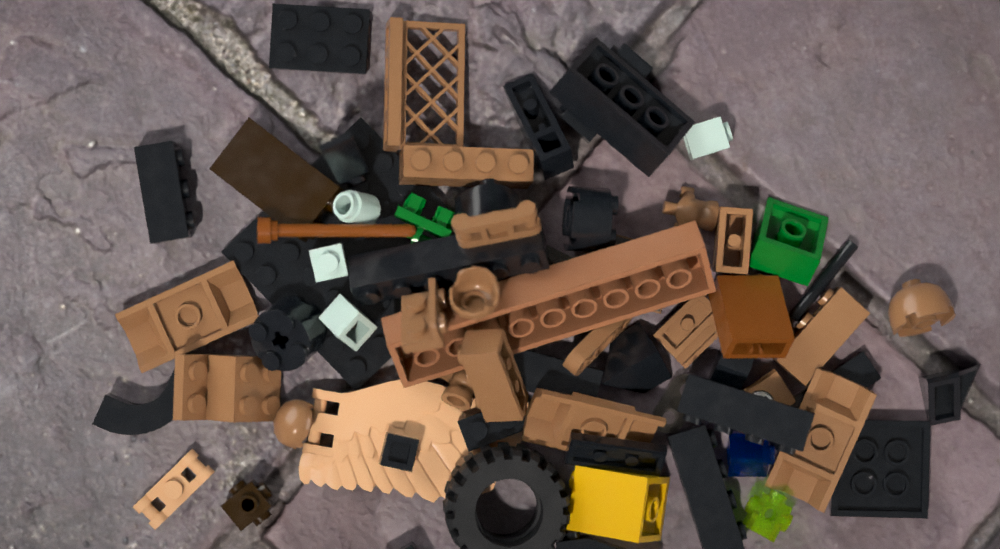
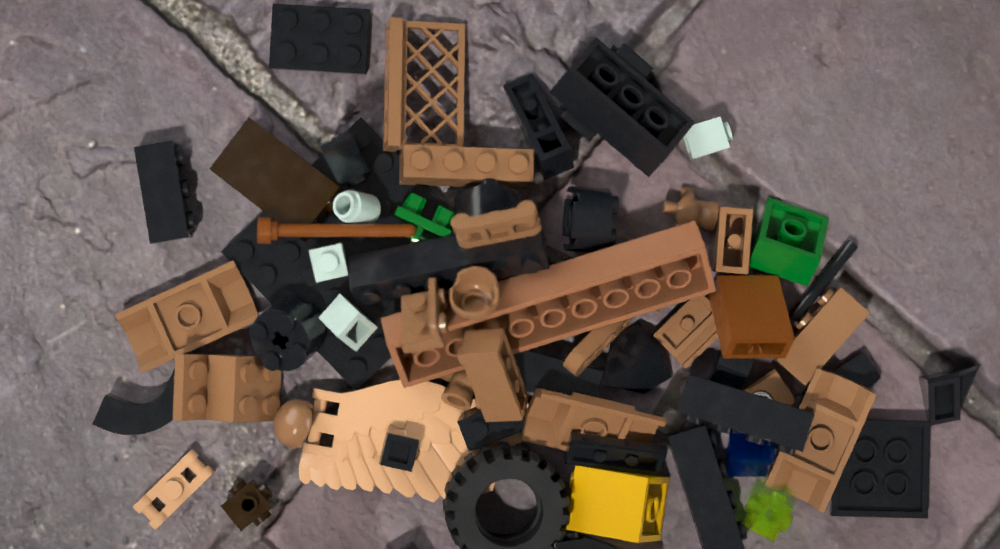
medium nougat cylinder [888,279,956,337] -> none

